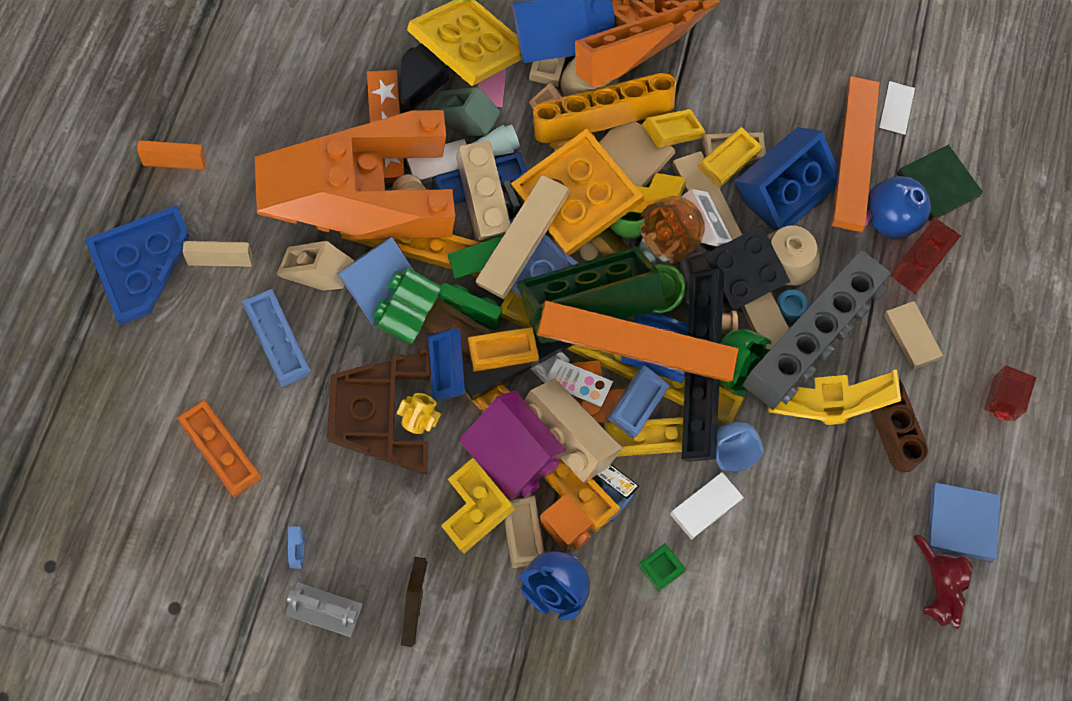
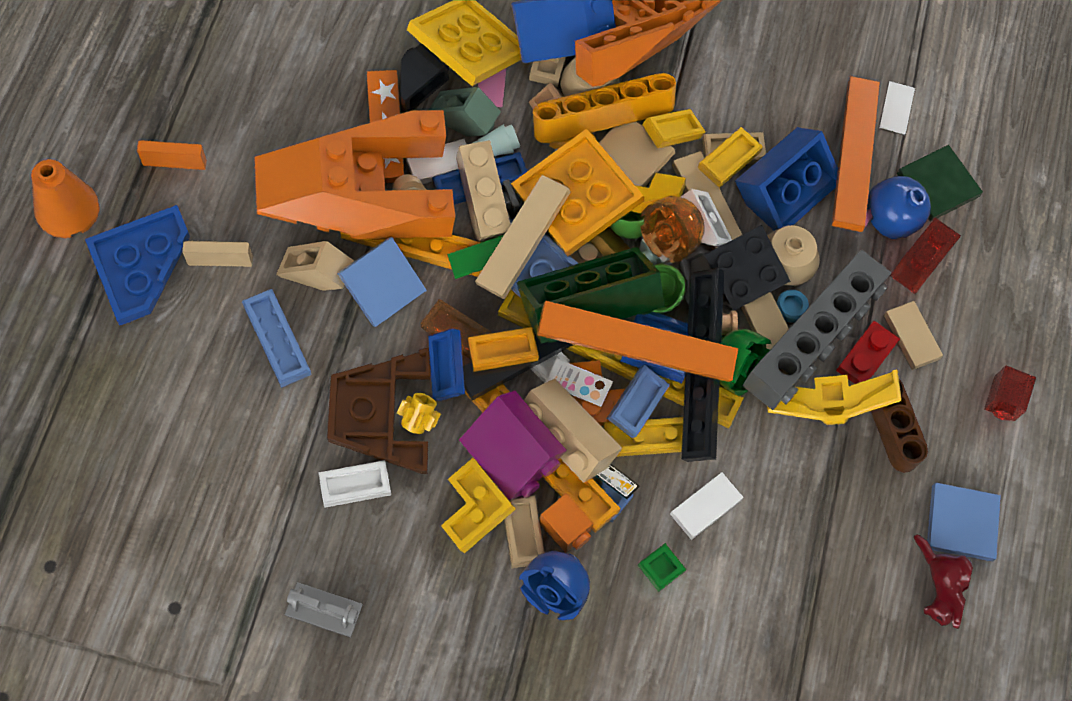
orange tile [177,399,262,498] -> none
medium blue tile [288,527,305,569] -> none
green brick [372,268,441,344] -> none
dark brown tile [401,557,428,647] -> none
green plate [438,282,502,331] -> none
medium blue hair [716,421,764,472] -> none
none -> orange cone [31,159,100,238]
none -> white tile [318,460,391,508]
none -> red plate [836,321,900,384]

